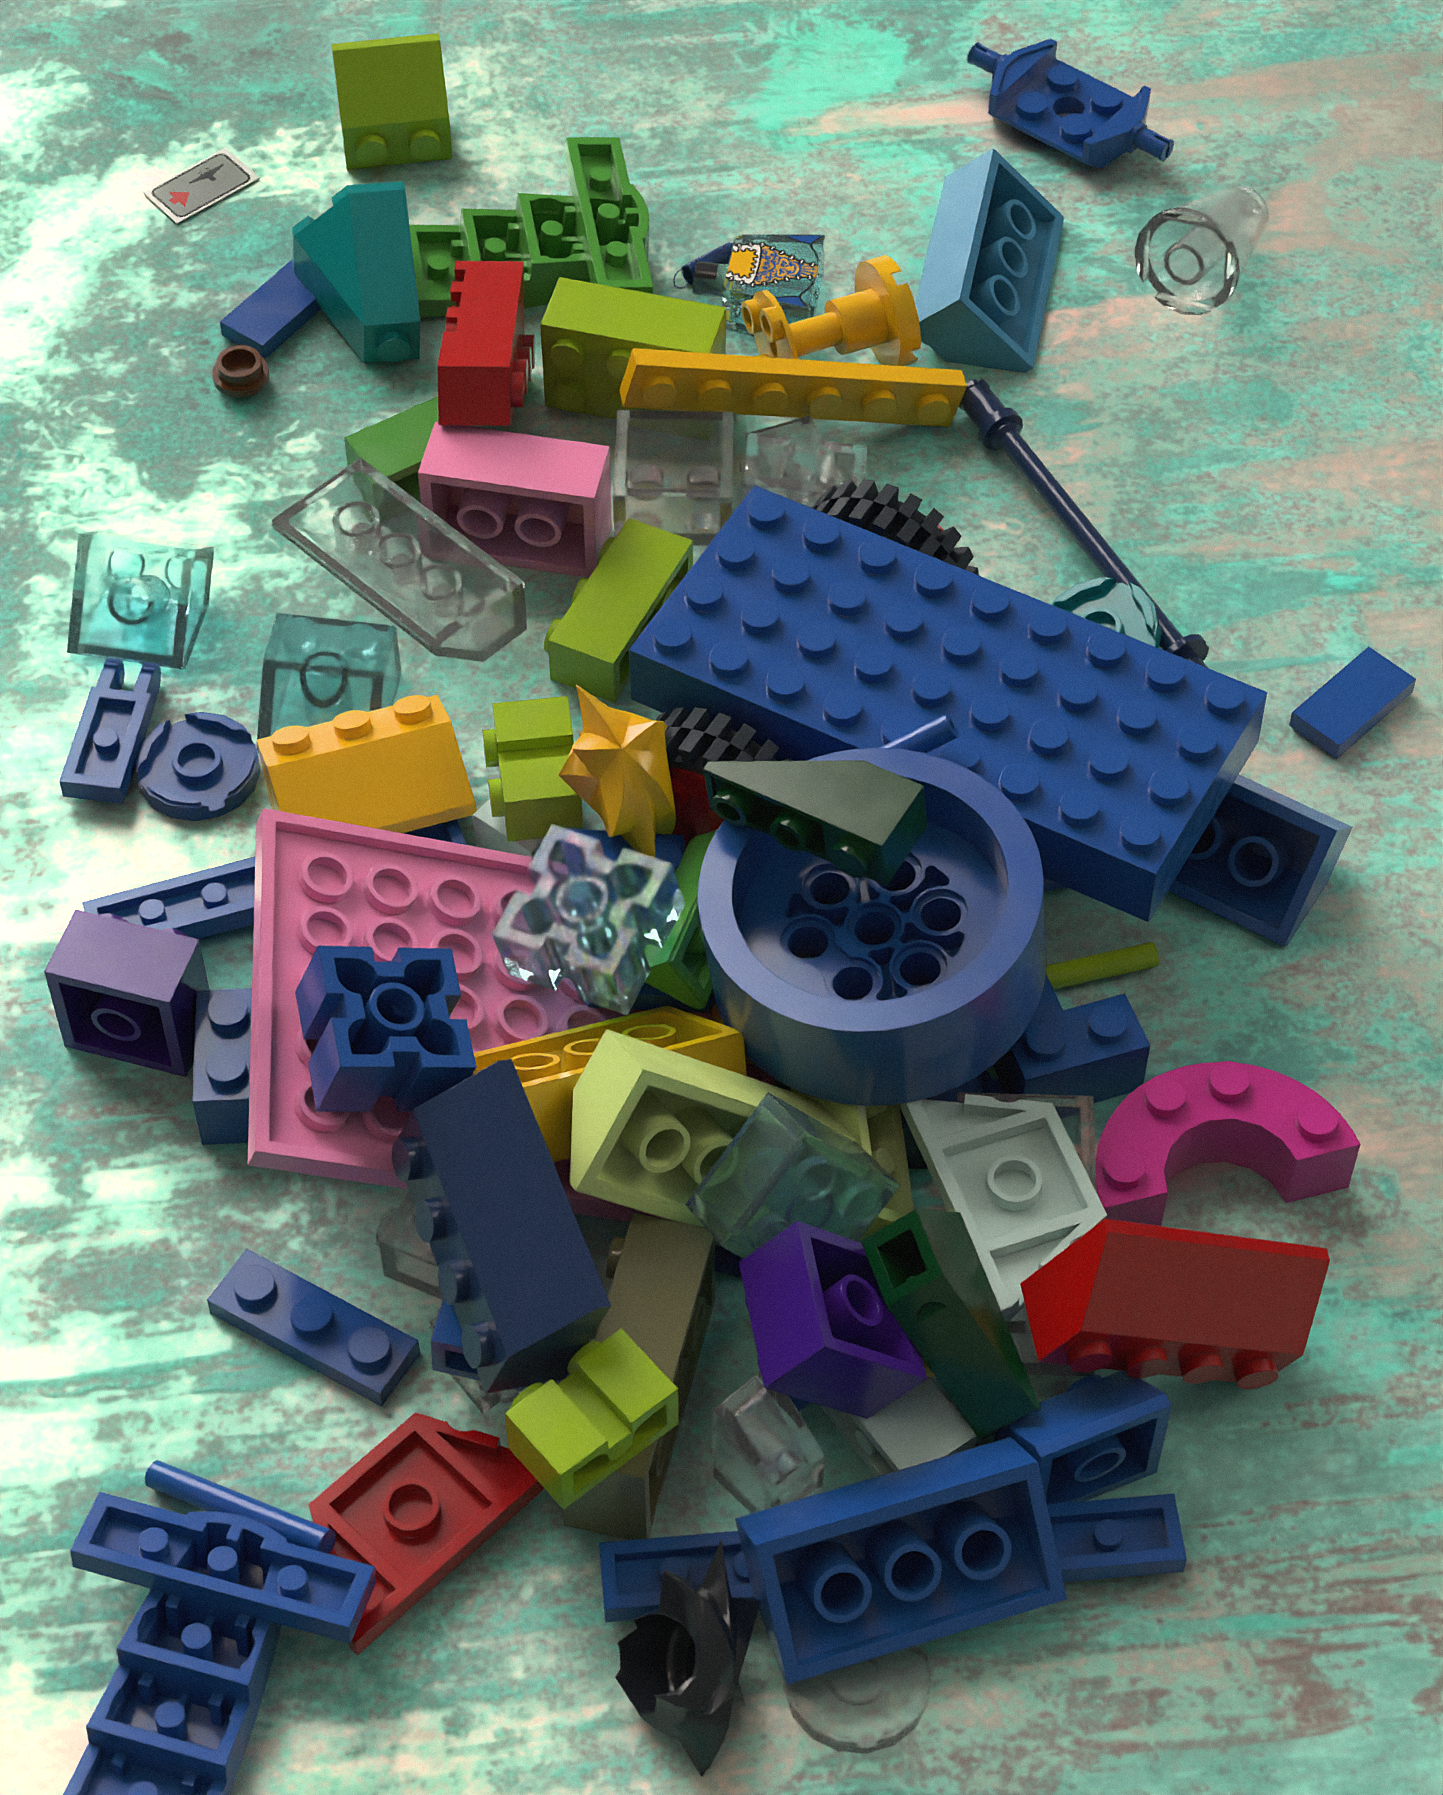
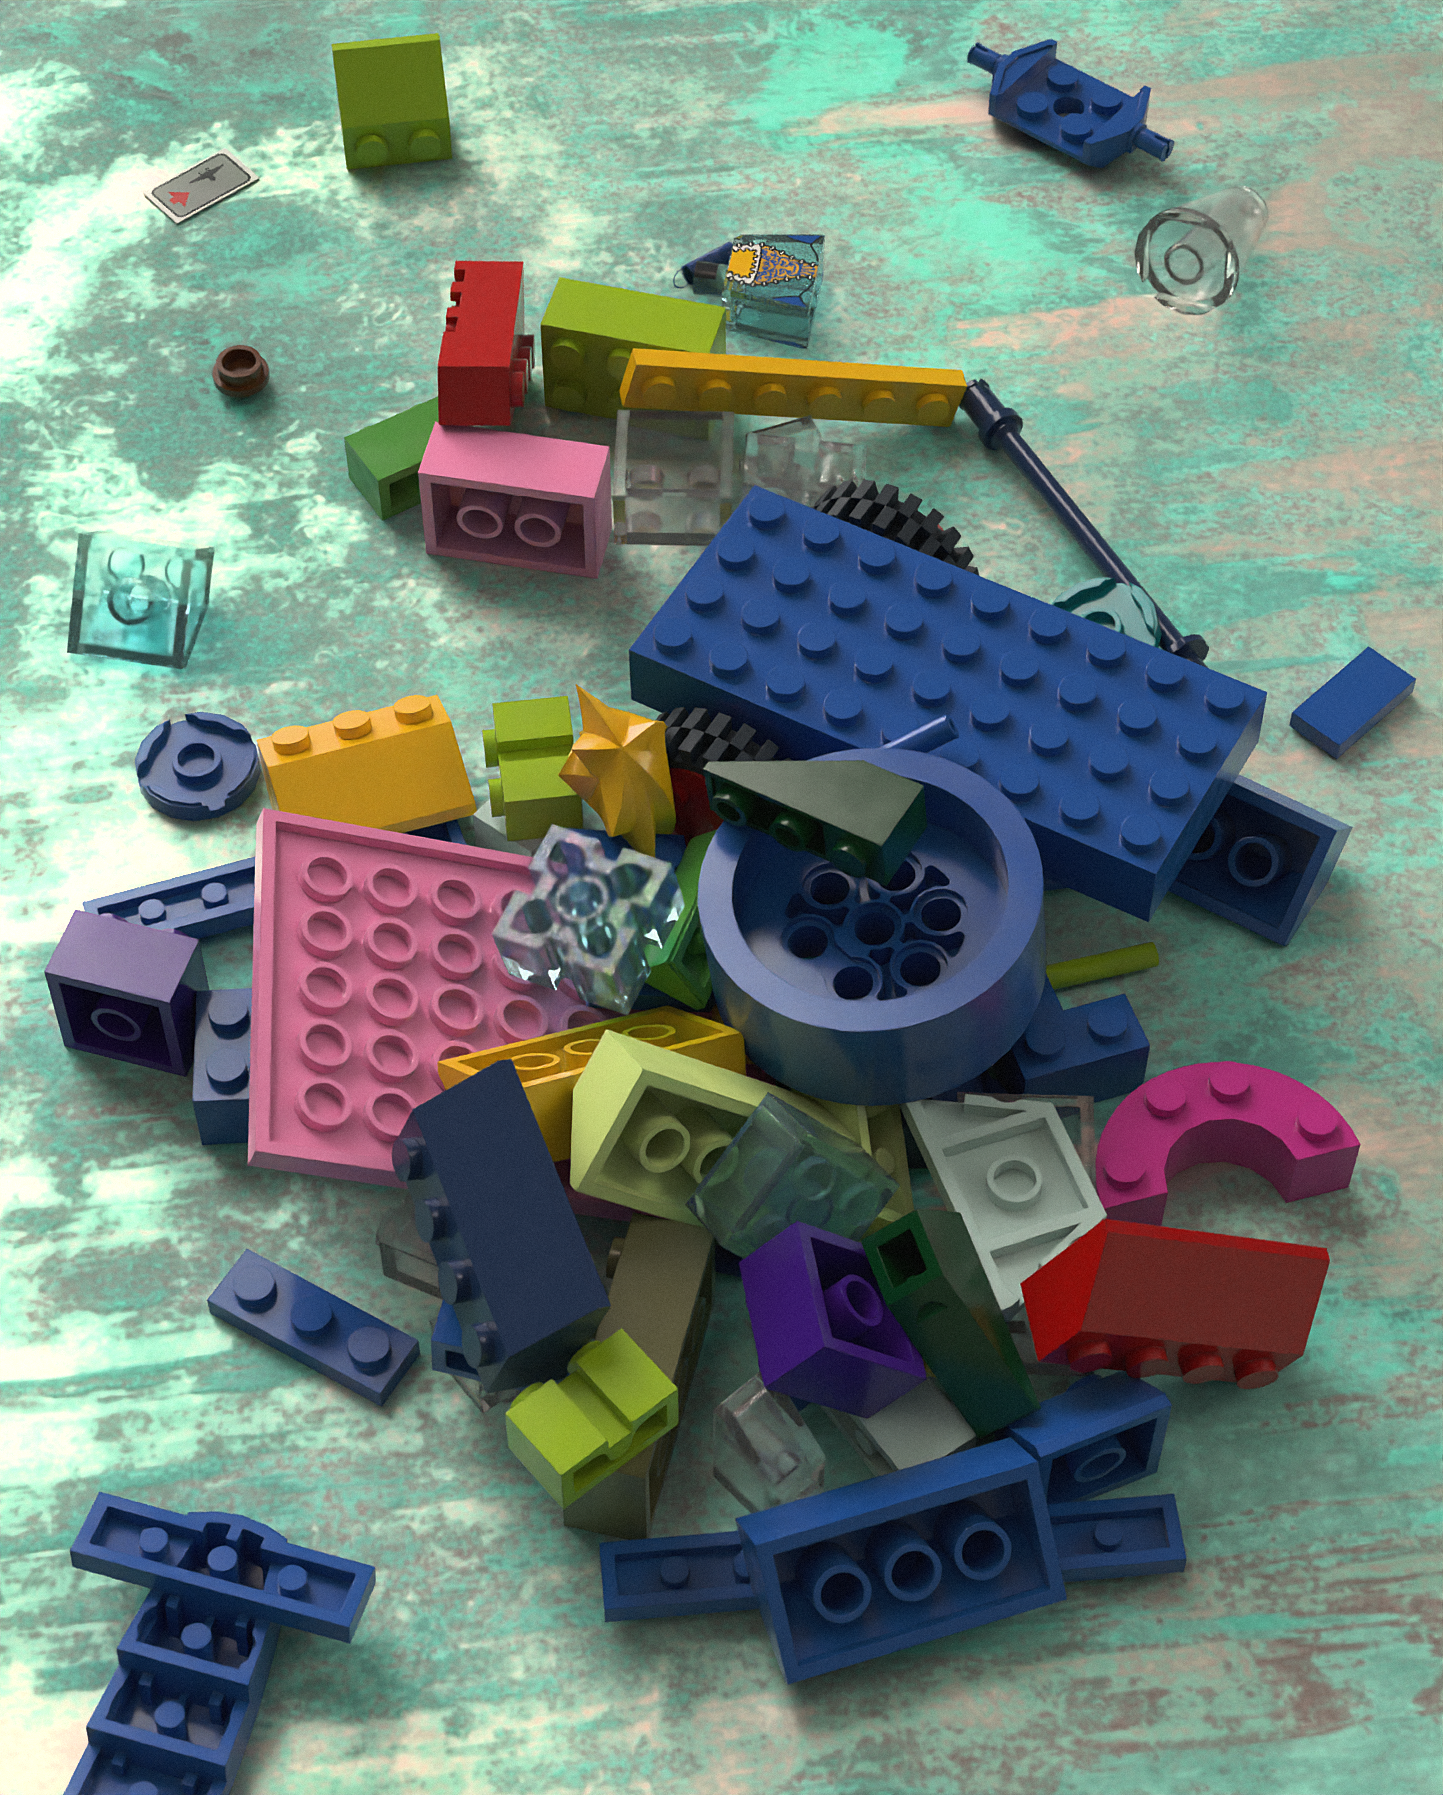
hinge [59,658,161,804] -> none
blue bar [145,1460,336,1554] -> none
blue tile [220,259,321,359] -> none
clear light blue slope [256,613,402,753] -> none
clear slope [272,457,527,662] -> none
teal slope [292,181,421,363] -> none
blue brick [295,946,477,1112] -> none
red wing [308,1412,545,1656] -> none
bright green slope [409,137,654,317] -> none
lime brick [544,518,693,703] -> none
black hair [615,1540,761,1777] -> none
yellow piece [741,255,921,366] -> none
clear tile [784,1644,931,1754] -> none
dark azure slope [915,148,1064,373] -> none

